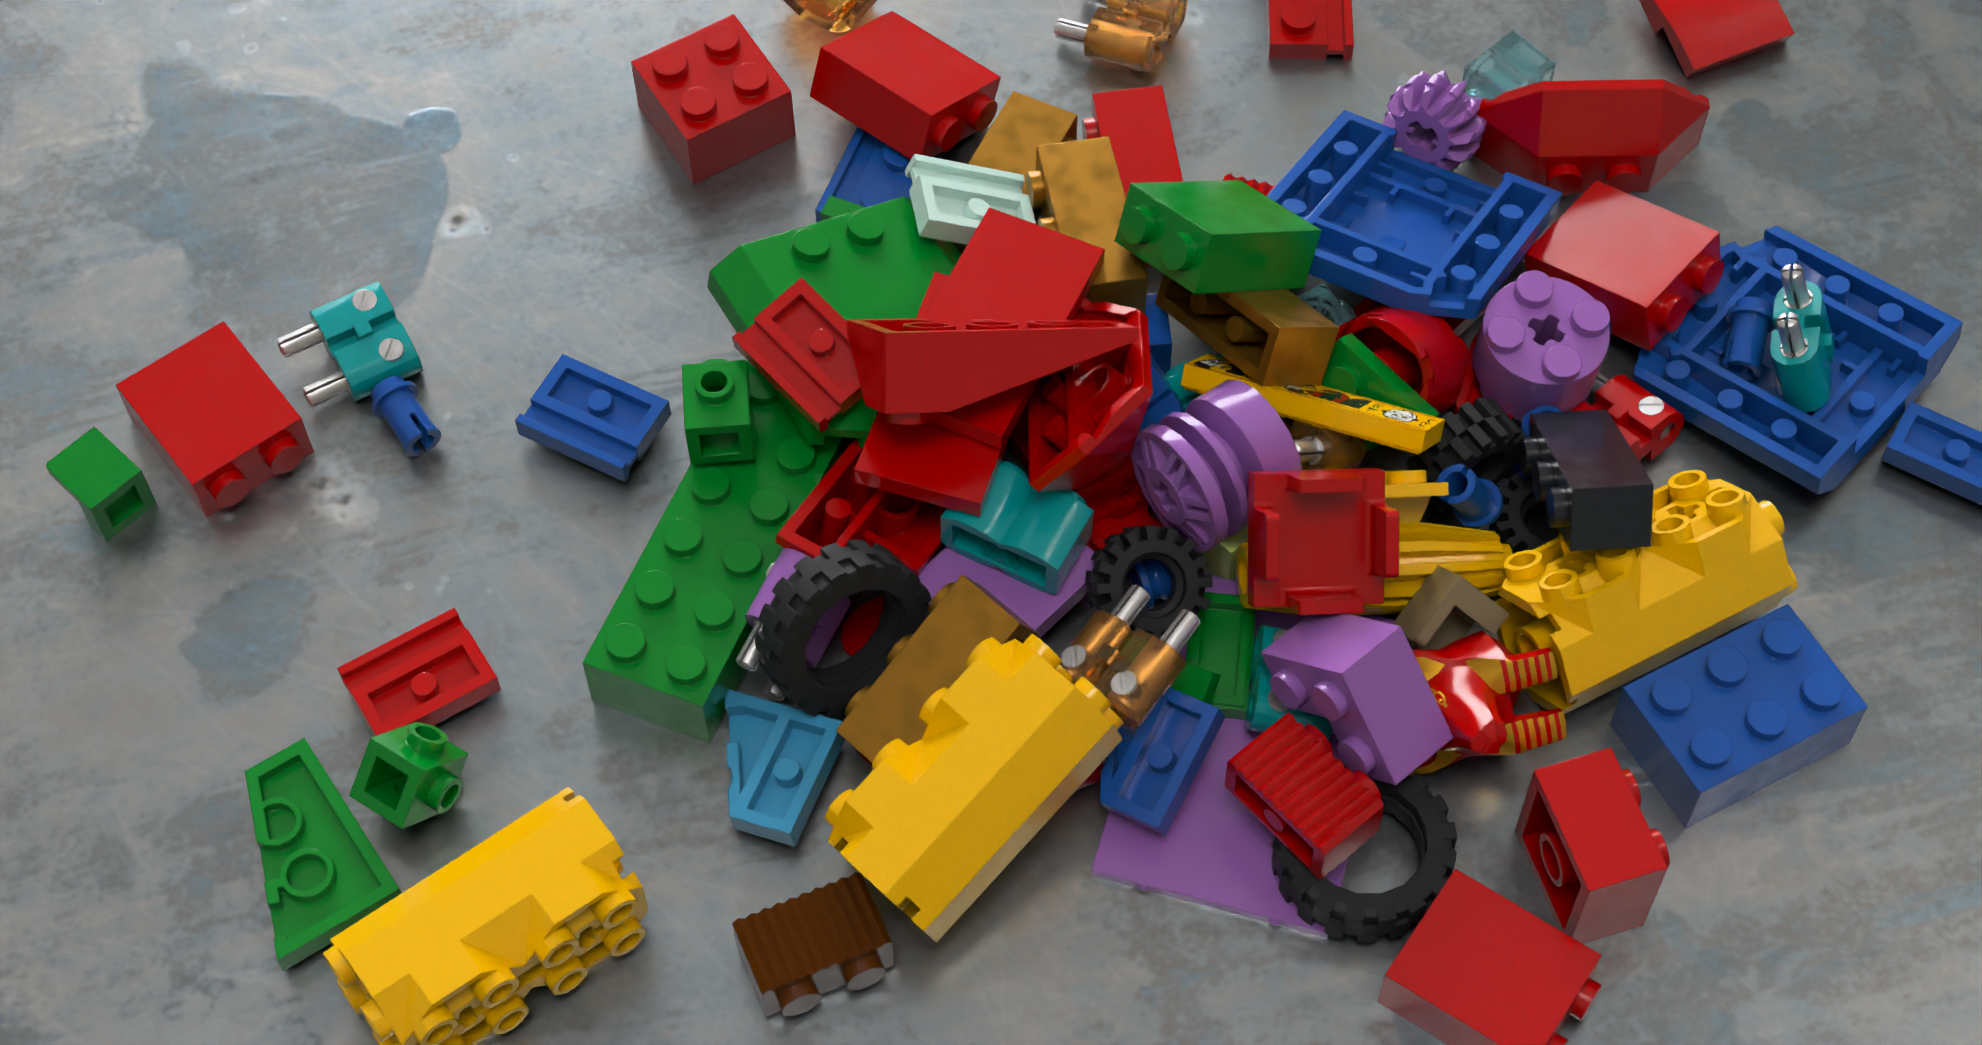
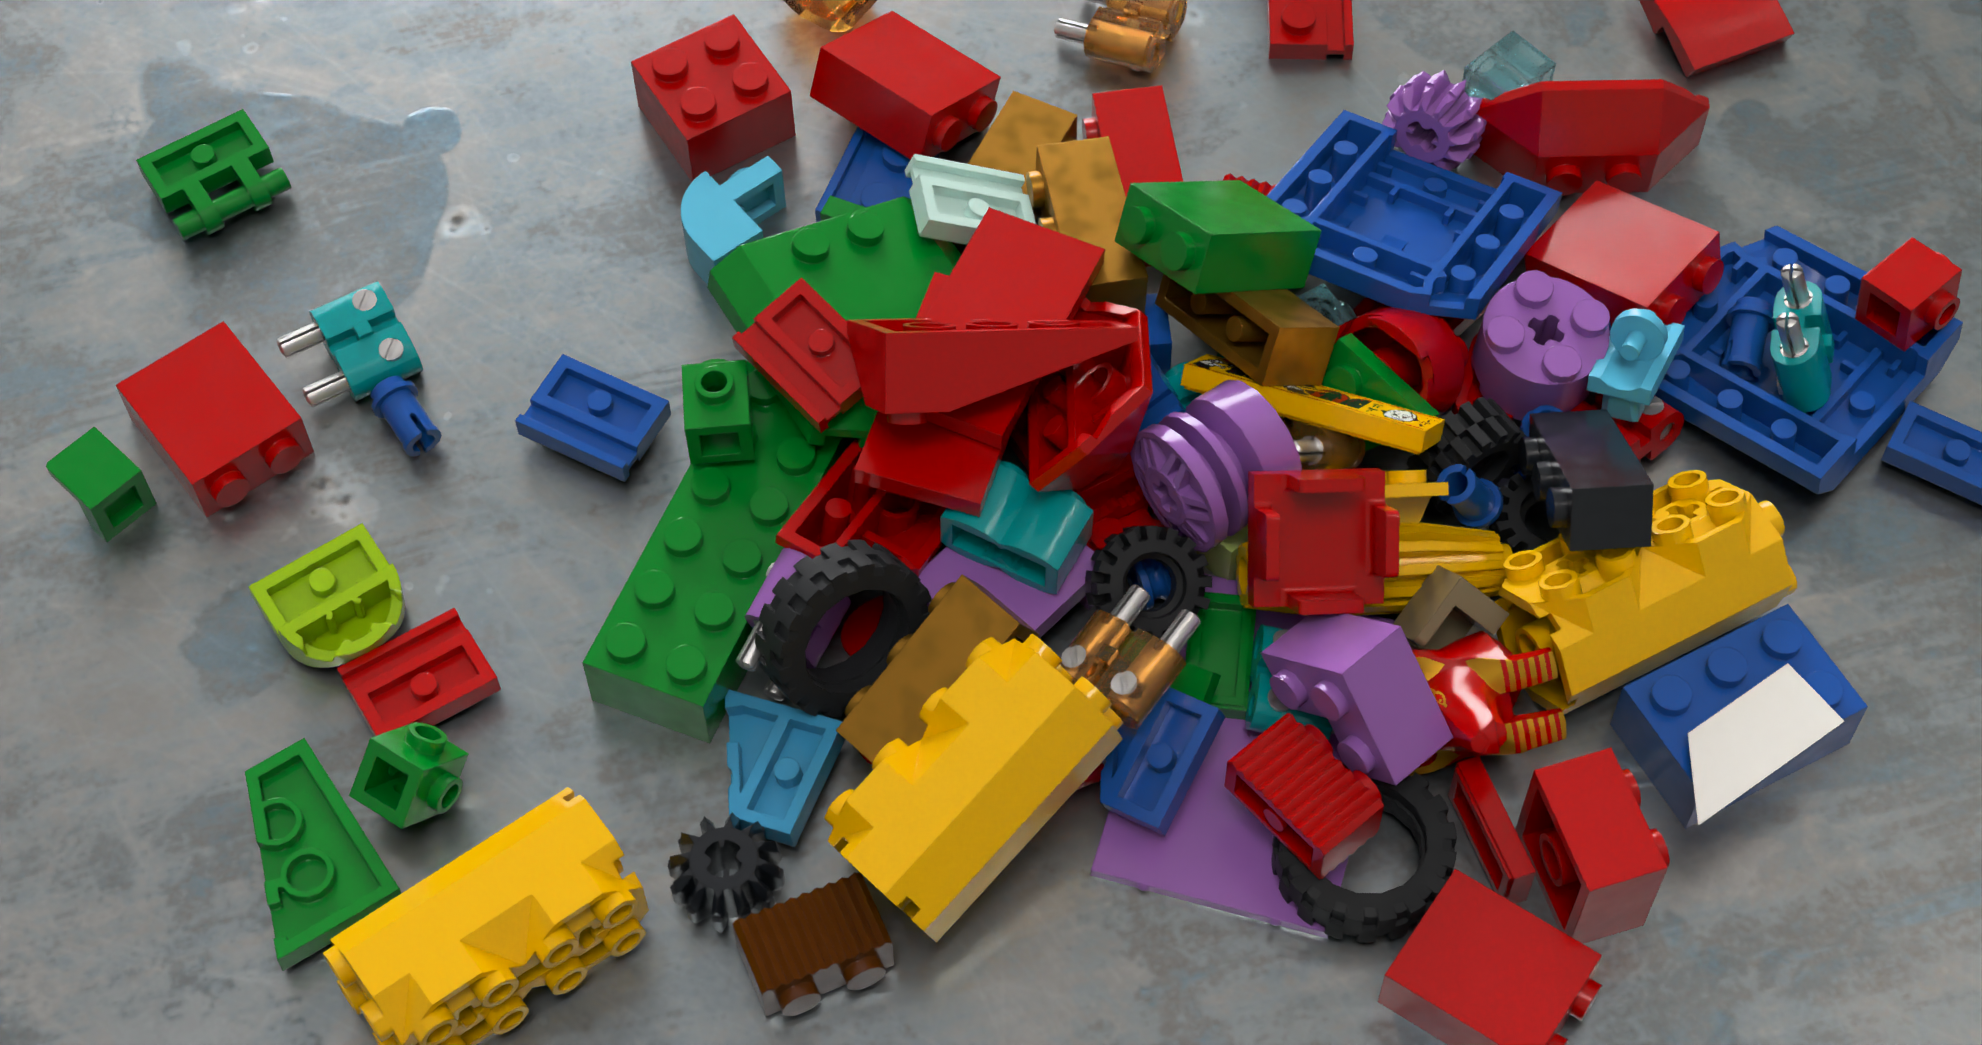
none -> green plate [136,109,291,241]
none -> lime slope [248,523,405,668]
none -> black gear [668,812,785,934]
none -> medium azure brick [681,156,786,285]
none -> red tile [1448,756,1536,904]
none -> medium azure hips [1587,308,1685,422]
none -> white sticker [1687,663,1845,826]
none -> red brick [1855,237,1962,351]

